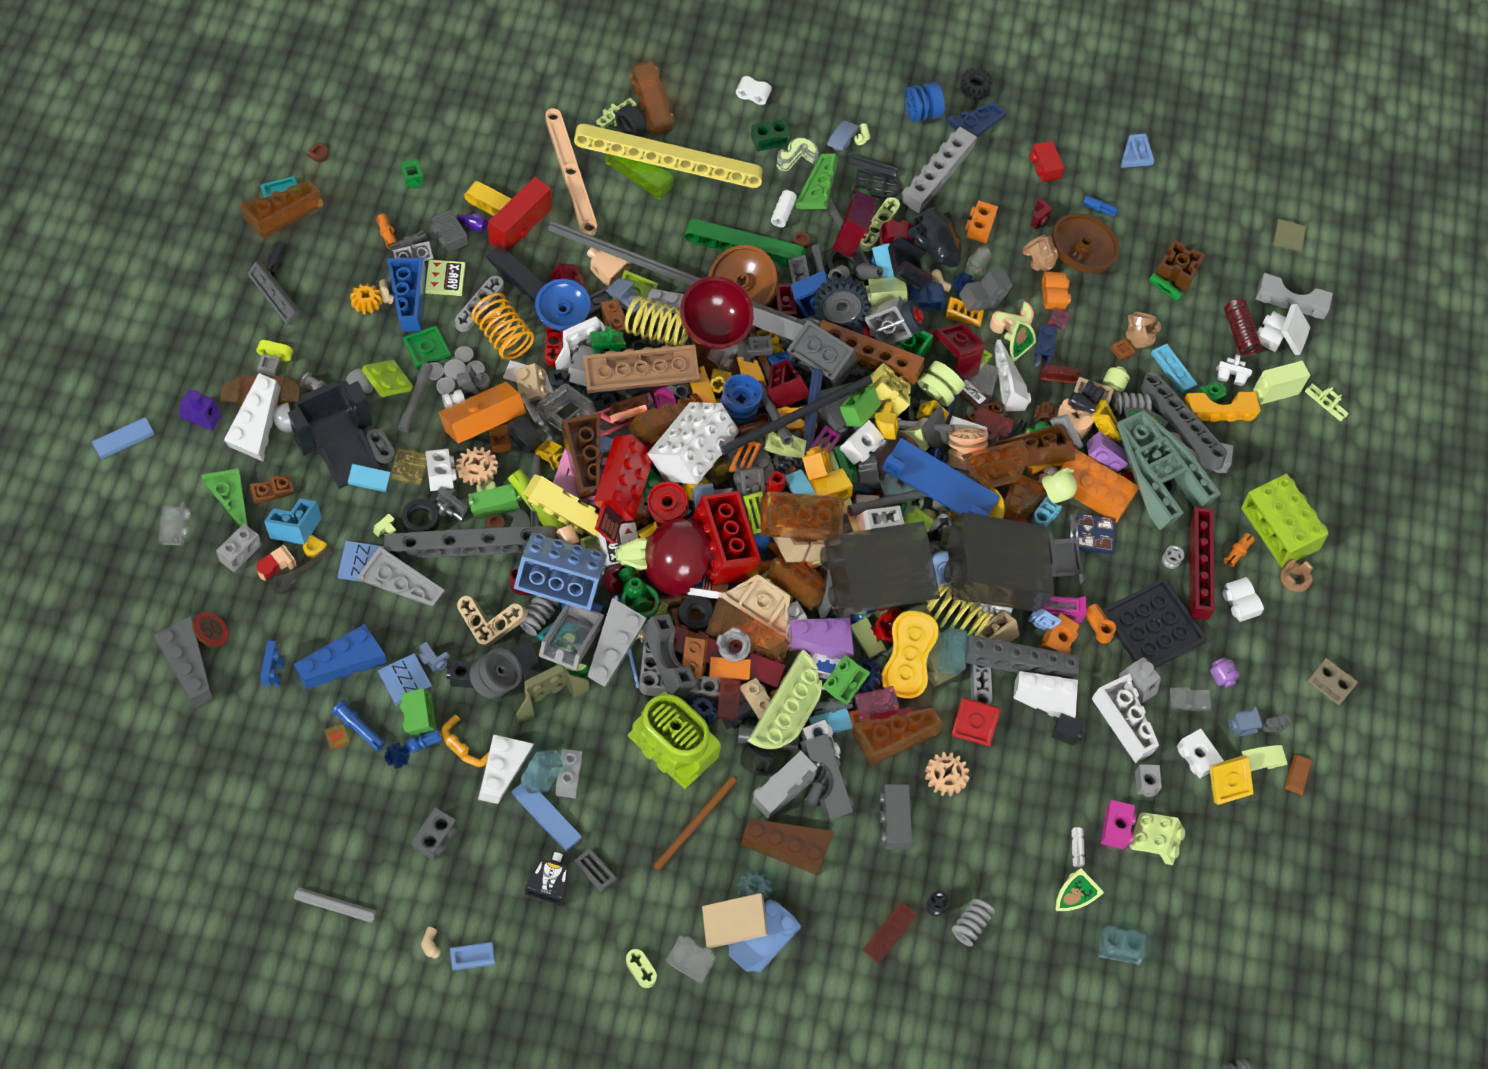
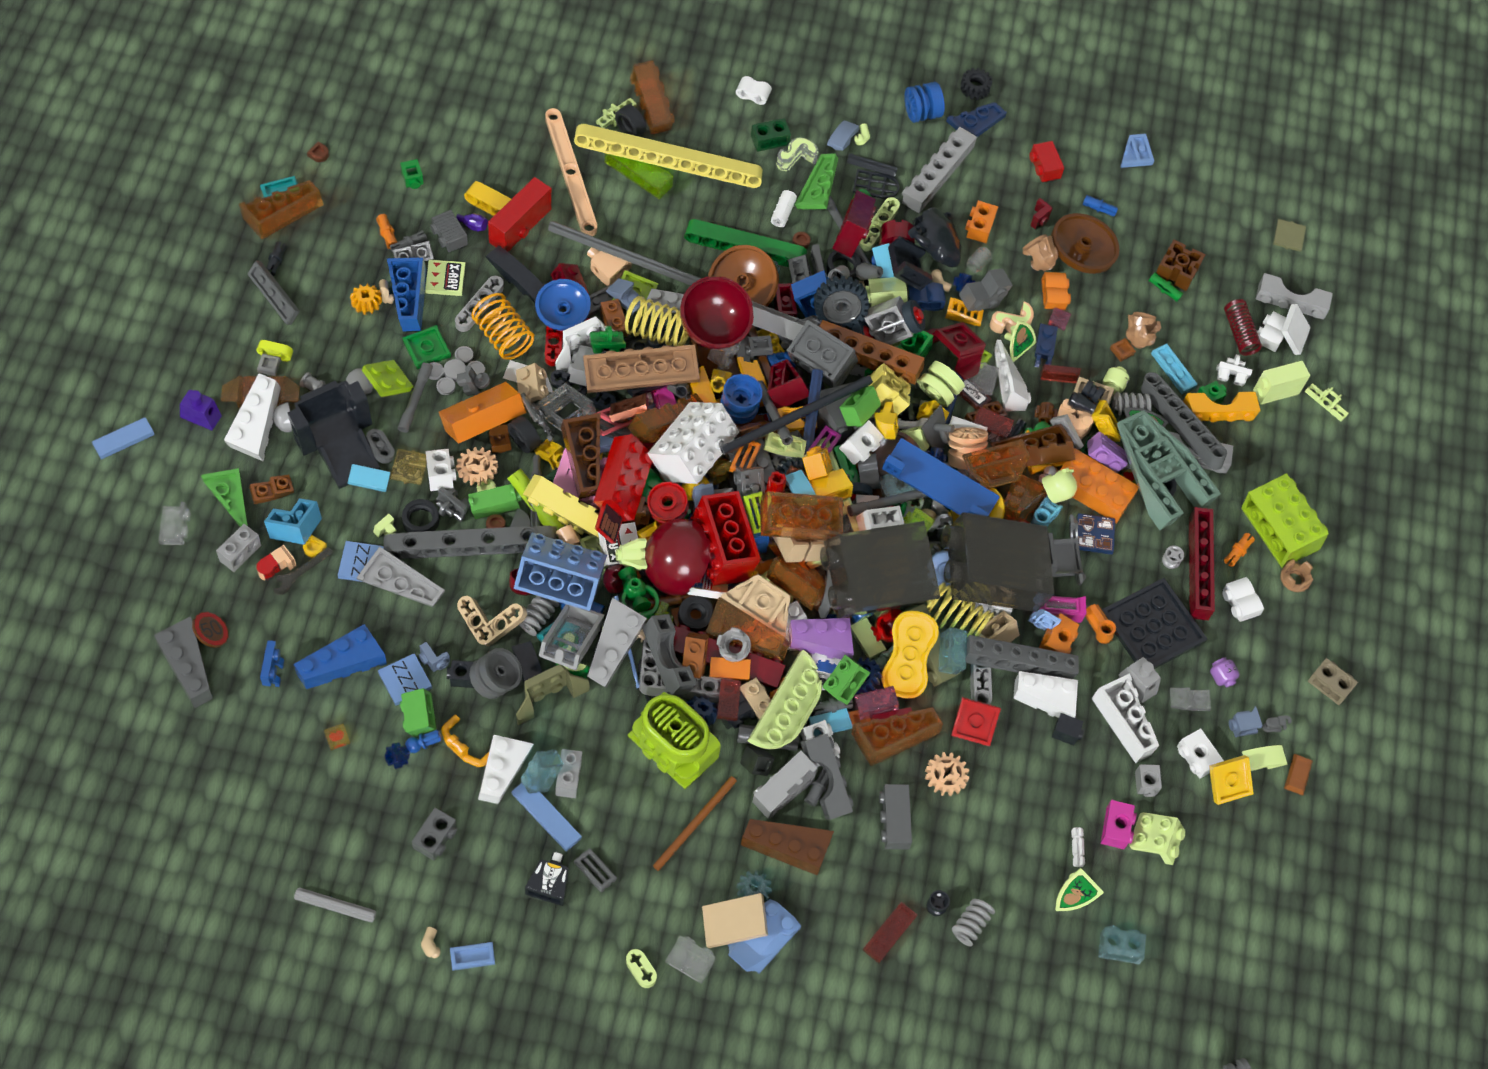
blue pin [332,700,386,752] -> none
white wheel [442,389,465,408] -> none

